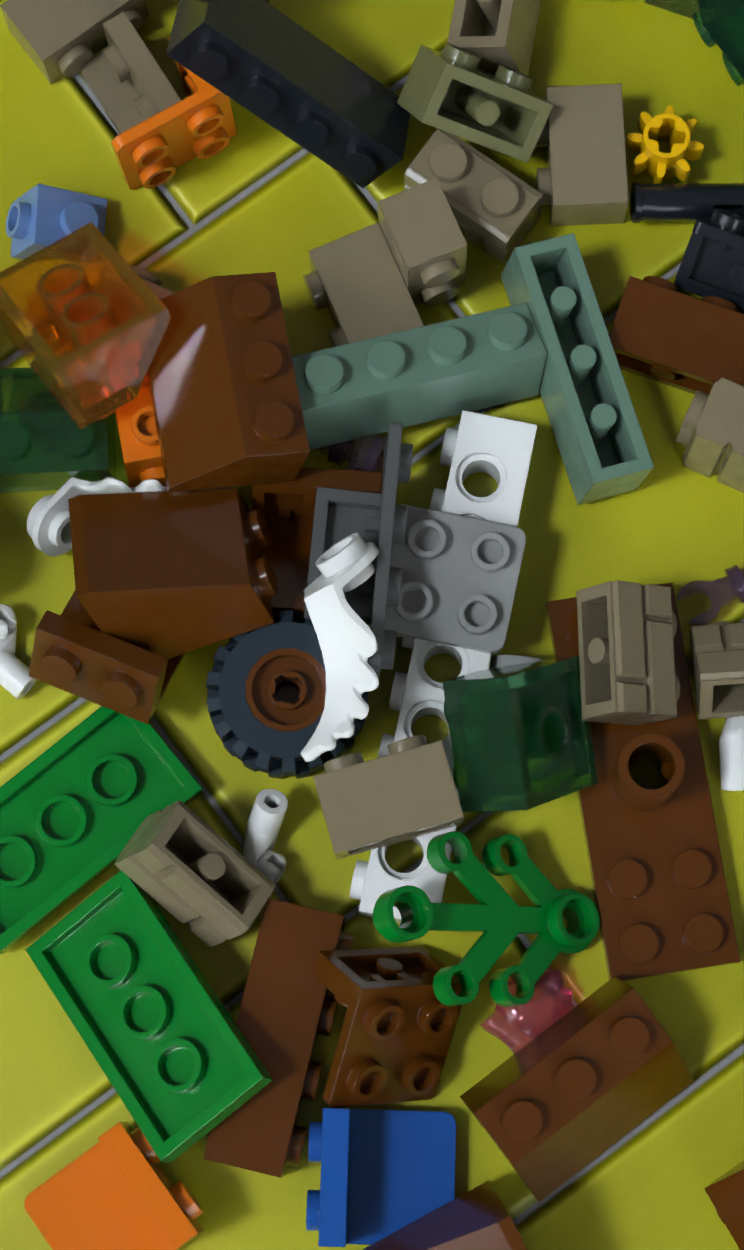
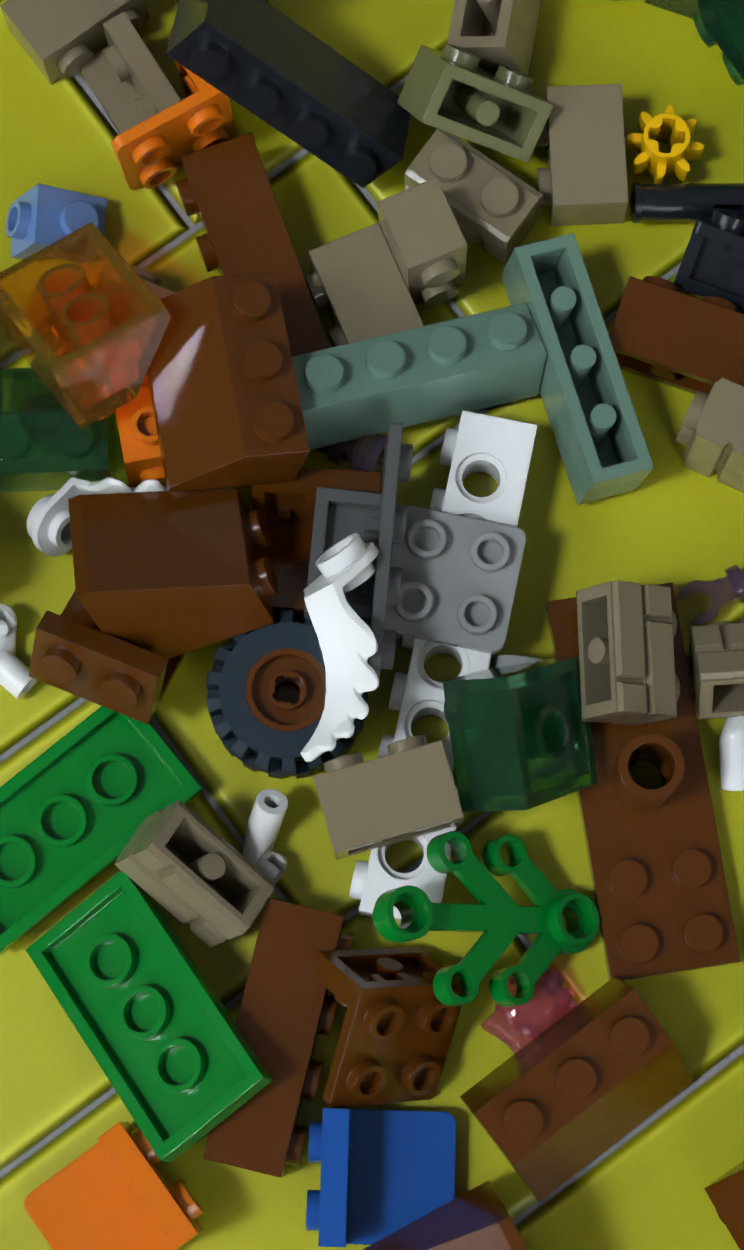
none -> reddish brown brick [175,132,330,357]

